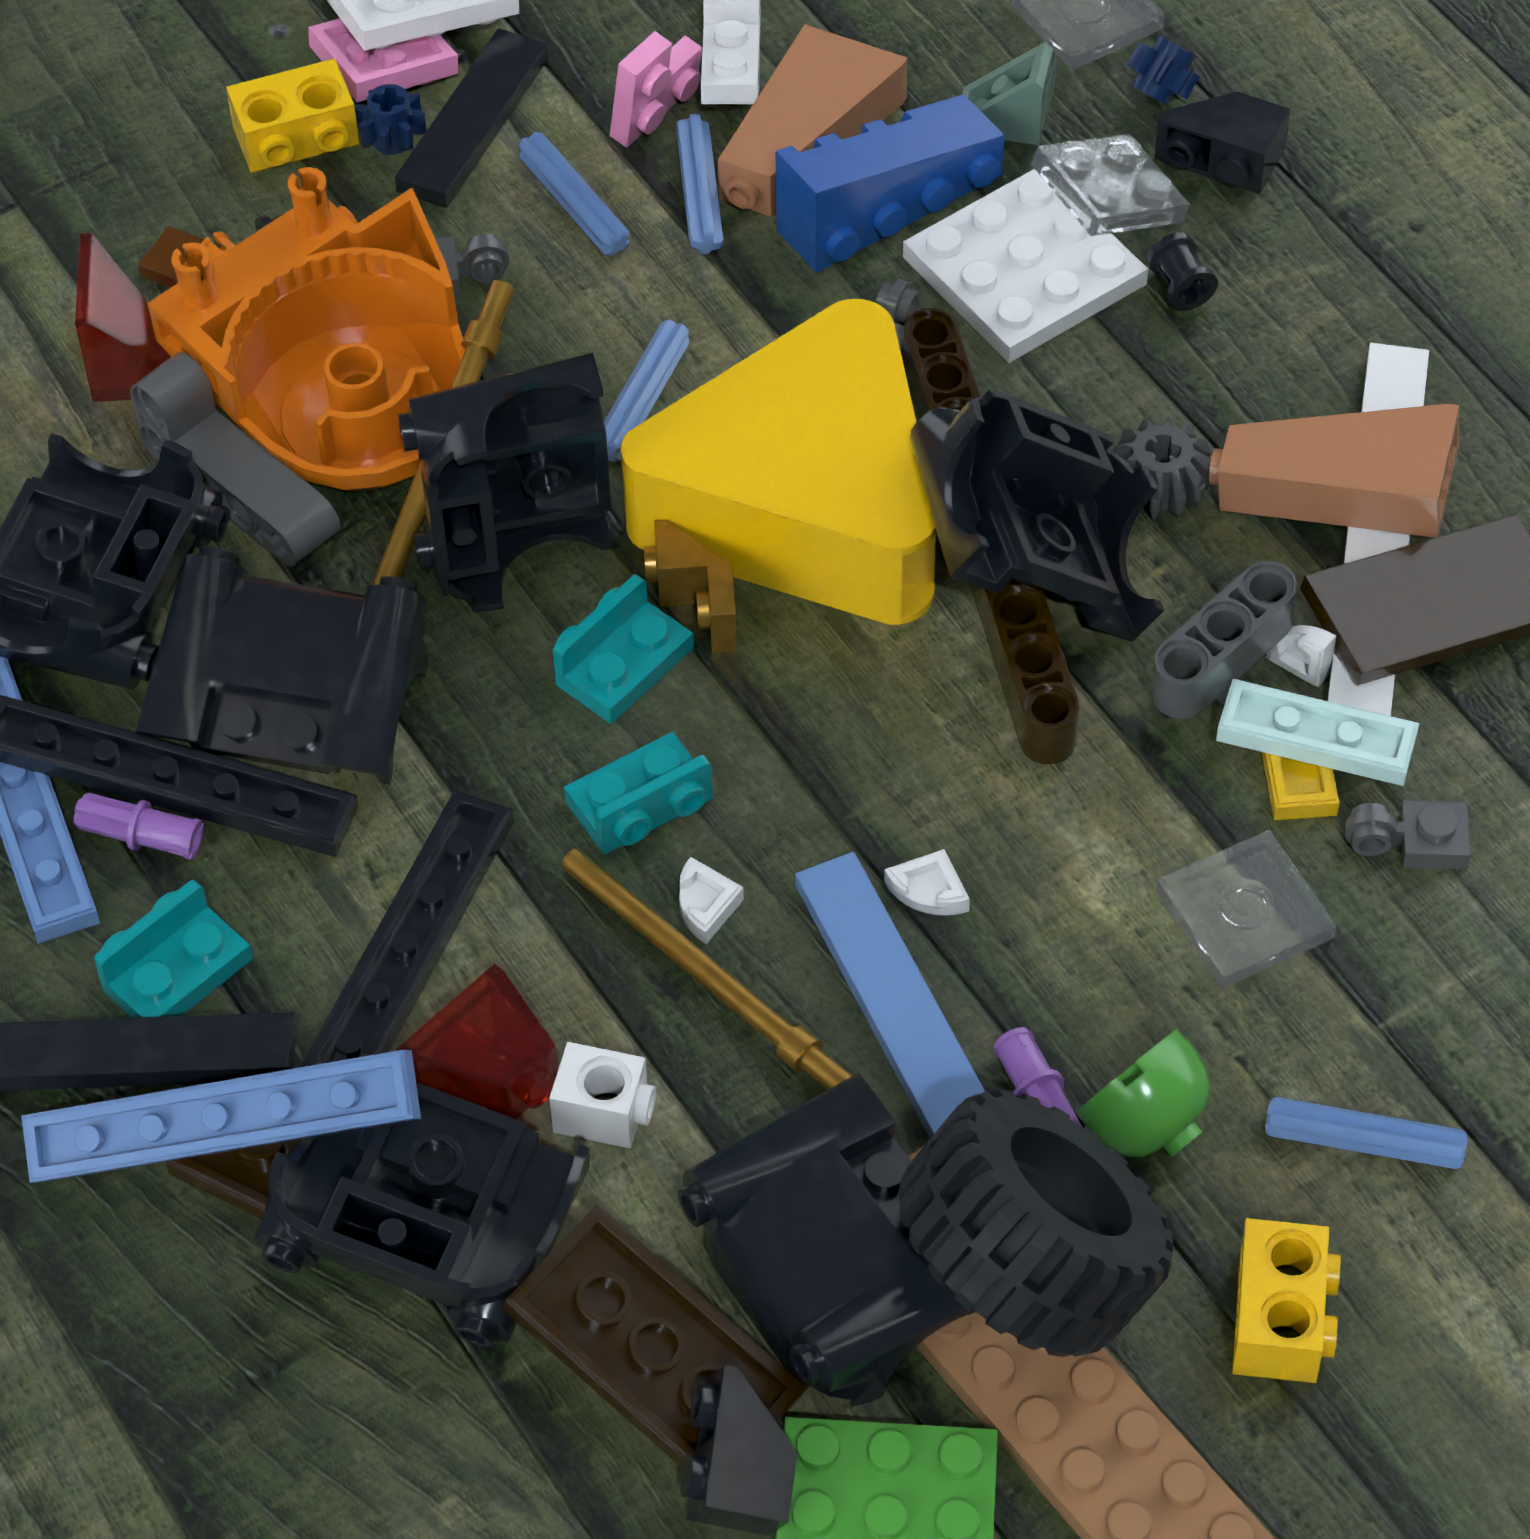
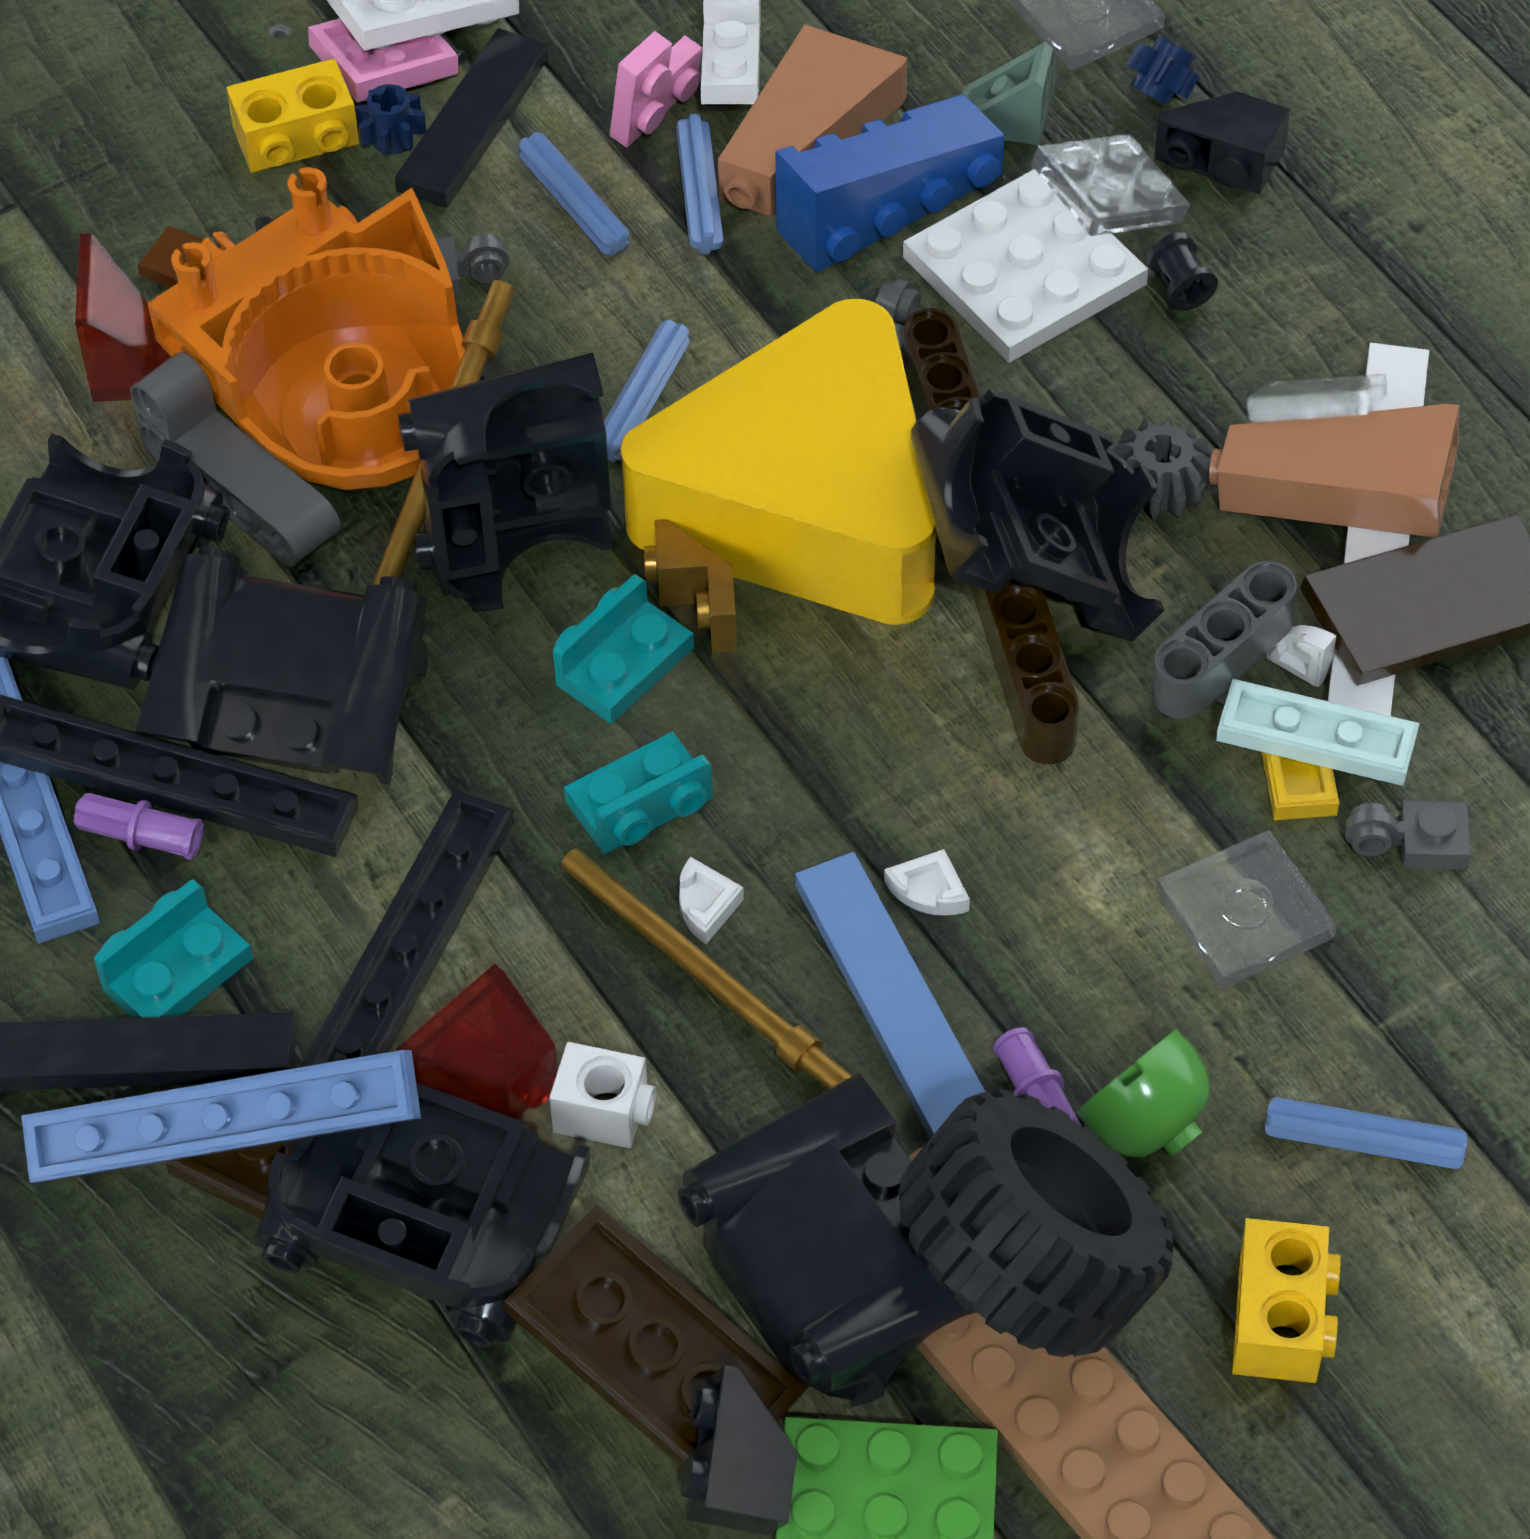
none -> clear tile [1247,373,1387,423]

